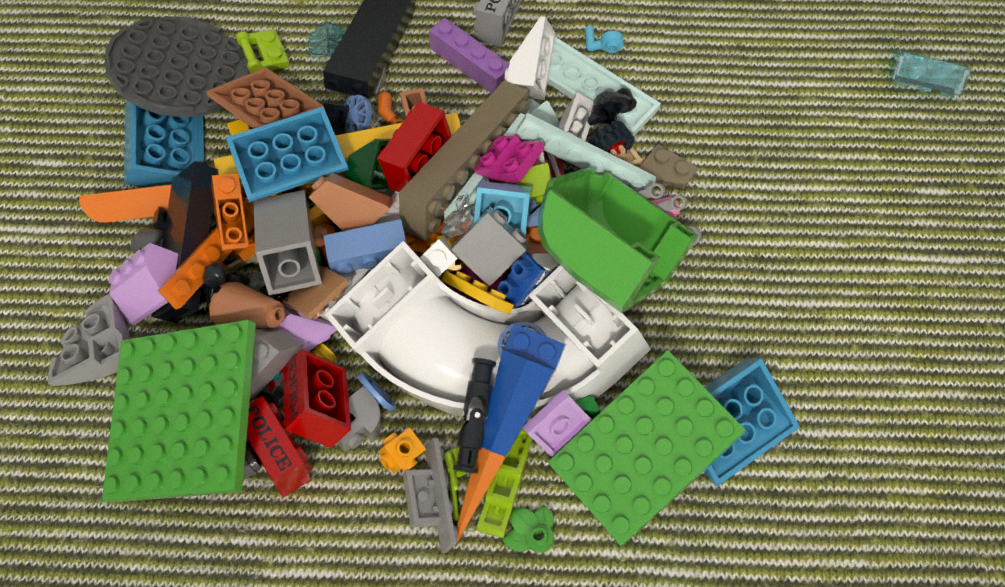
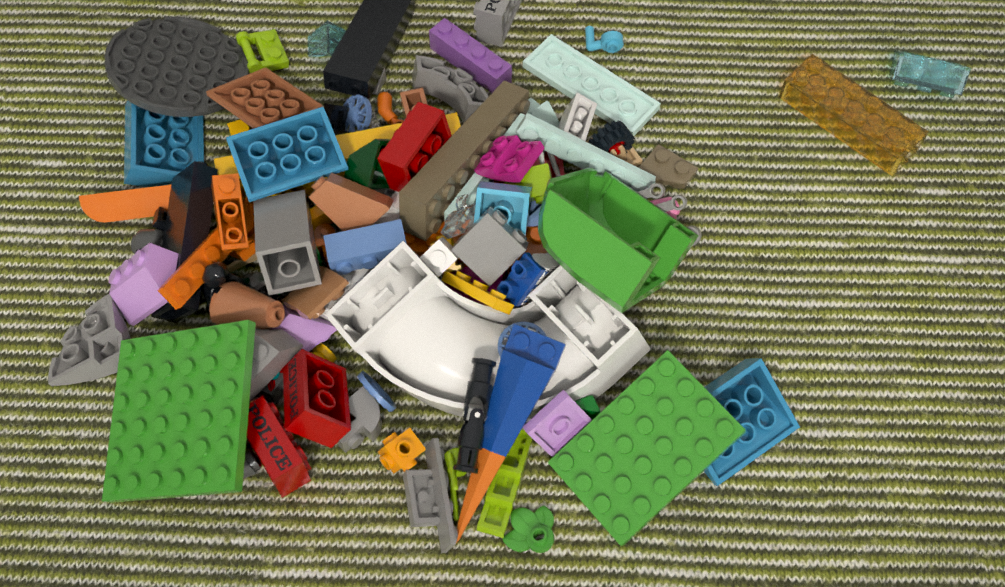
white slope [505,16,556,100] -> none
black animal [587,87,637,126] -> none
none -> light grey brick [412,55,489,124]
none -> clear yellow brick [779,53,929,177]

